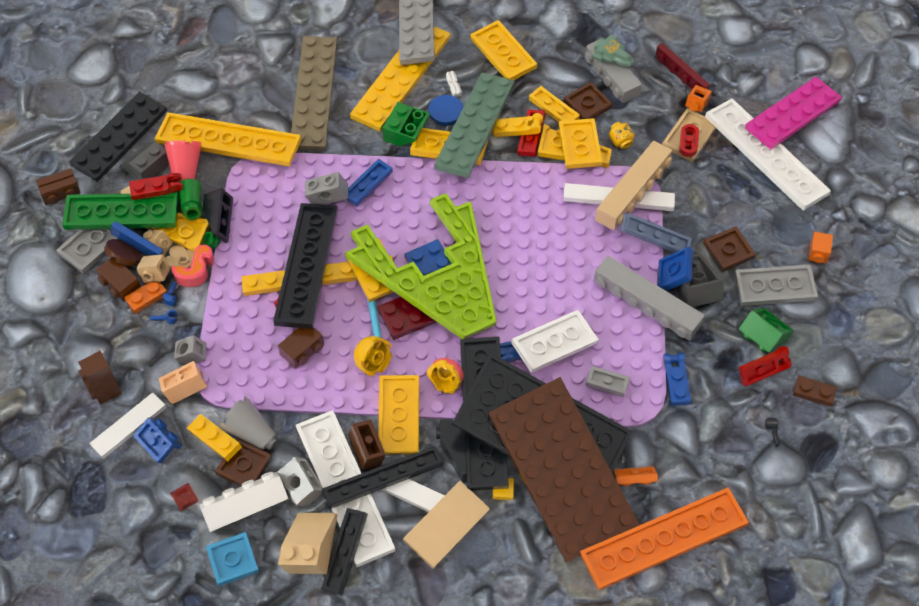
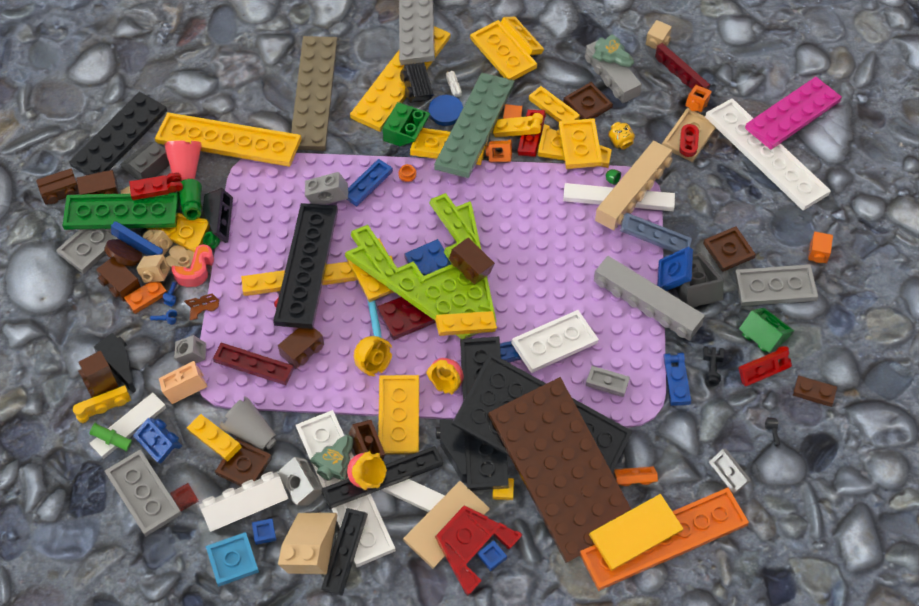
none -> yellow plate [73,385,131,423]
none -> reddish brown brick [76,170,119,195]
none -> bright green pin [89,423,132,452]
none -> black slope [94,333,136,393]
none -> light grey plate [105,449,182,537]
none -> dark orange piece [184,293,219,321]
none -> dark red plate [213,342,294,385]
none -> blue plate [252,518,277,545]
none -> sand green rock [310,434,353,481]
none -> yellow hair [347,451,387,490]
none -> orange plate [398,164,417,182]
none -> black brick [400,62,434,103]
none -> yellow plate [435,311,497,336]
none -> red wing [435,505,523,596]
none -> reddish brown brick [449,237,495,285]
none -> blue plate [477,541,507,571]
none -> orange brick [486,140,512,162]
none -> yellow plate [501,17,544,55]
none -> orange tile [503,104,522,119]
none -> yellow tile [589,494,683,571]
none -> green hinge [606,169,621,185]
none -> tan brick [646,20,672,49]
none -> black hinge [703,346,724,386]
none -> plate [709,449,751,494]

